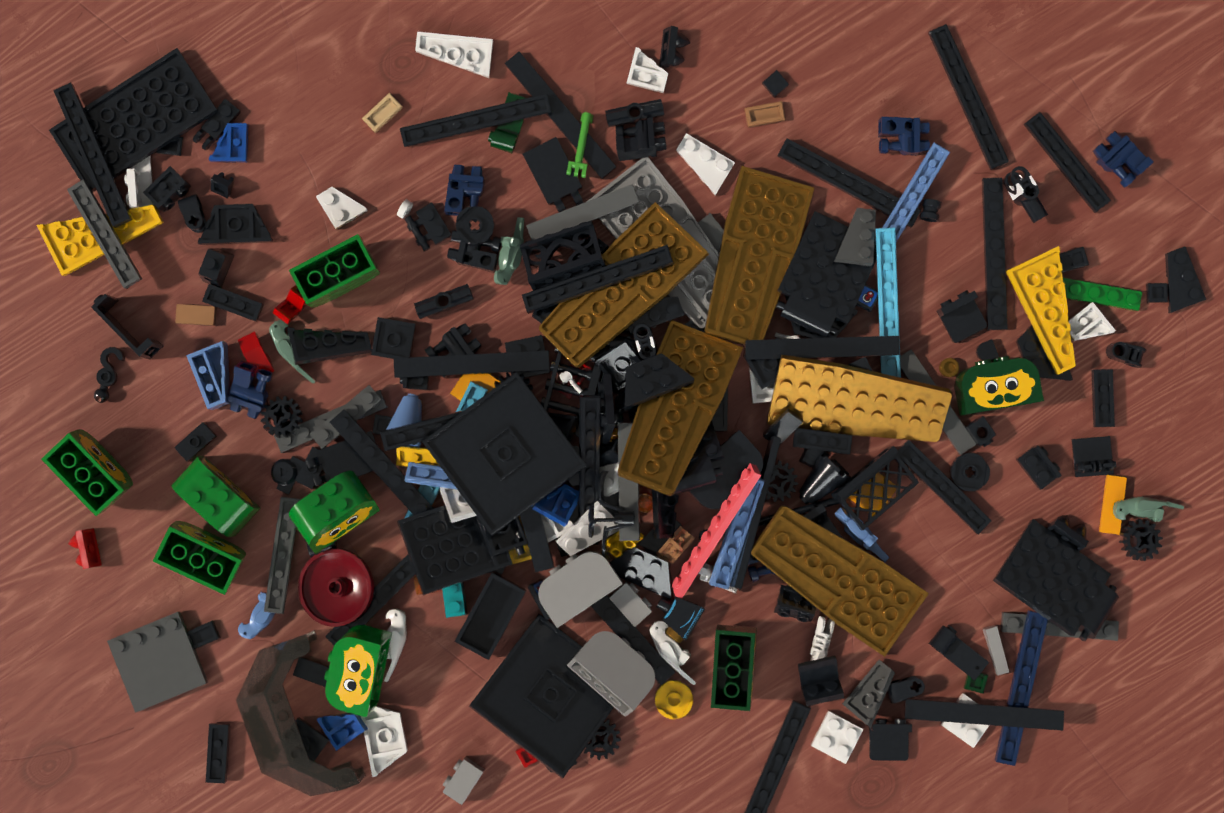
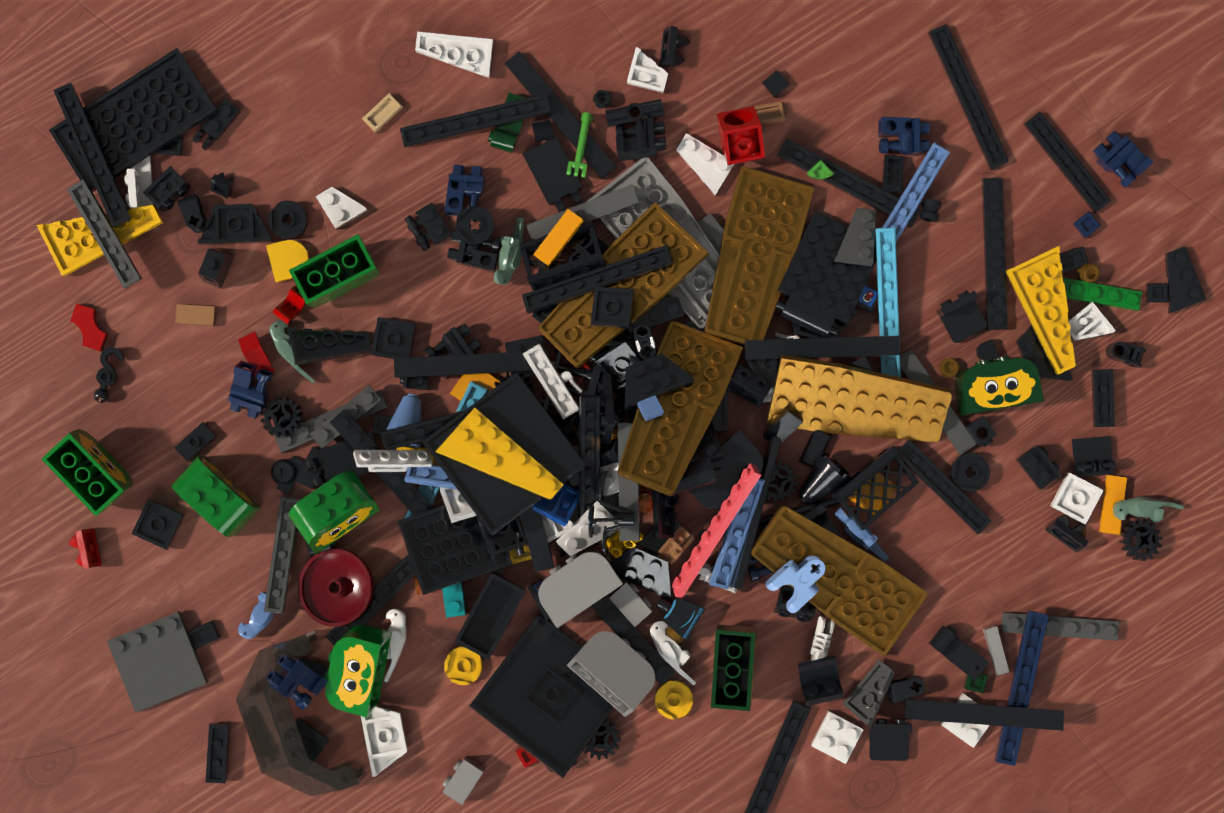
black panel [91,294,164,360] -> none
green brick [153,521,246,595] -> none
medium blue wedge [186,341,231,410] -> none
black plate [202,284,264,322] -> none
blue wing [209,123,248,163] -> none
blue wing [316,713,368,751] -> none
white tile [397,199,413,219] -> none
black piece [414,284,474,319] -> none
black tile [792,428,853,455] -> none
black plate [993,519,1119,641] -> none
black connector [1003,166,1048,223] -> none
none -> red tile [70,303,108,352]
none -> black plate [132,499,184,550]
none -> yellow tile [266,240,309,283]
none -> dark blue hips [266,655,328,710]
none -> black plate [268,200,308,239]
none -> white bracket [353,450,433,472]
none -> yellow wing [435,408,564,500]
none -> yellow tile [444,646,483,685]
none -> white tile [523,344,580,420]
none -> black tile [532,120,554,142]
none -> light orange tile [533,209,584,267]
none -> black plate [591,287,634,329]
none -> black plate [593,90,612,109]
none -> medium blue tile [637,395,664,422]
none -> red brick [716,106,765,165]
none -> black bracket [726,365,773,408]
none -> light blue piece [766,555,825,613]
none -> bright green tile [807,160,834,180]
none -> black plate [882,155,904,193]
none -> white plate [1050,472,1103,524]
none -> dark blue tile [1073,211,1101,238]
none -> pearl gold tile [1077,263,1099,283]

